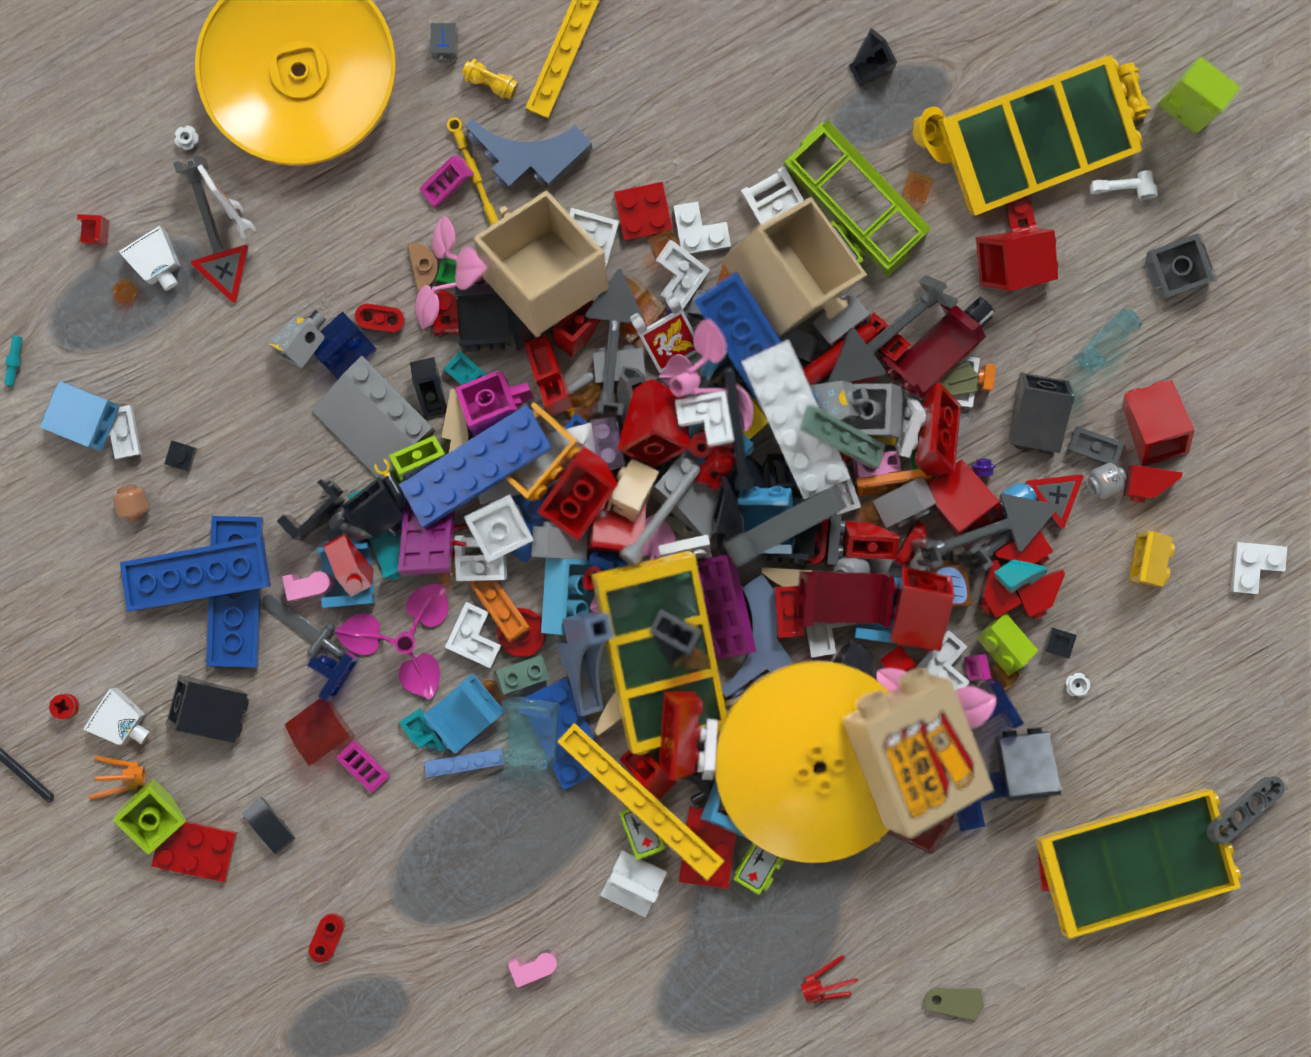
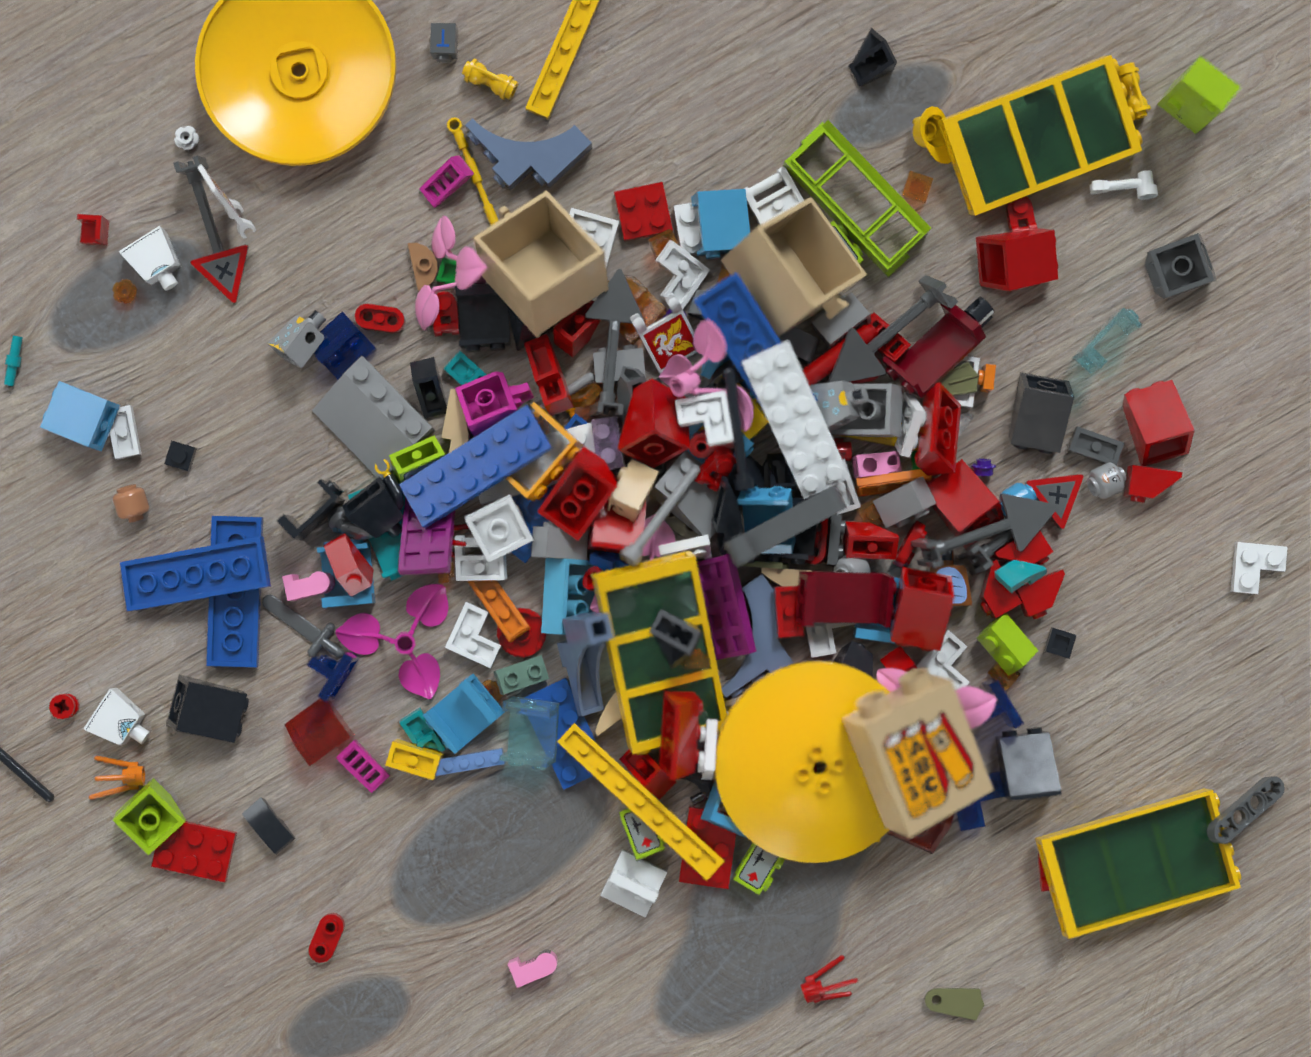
sand green plate [800,405,885,469] -> none
dark pink tile [964,654,991,682] -> none
white plate [1066,673,1090,698] -> none
yellow slope [1128,531,1175,587] -> none
none -> yellow panel [385,739,444,780]
none -> dark azure panel [691,189,750,259]
none -> olive piece [739,561,789,569]

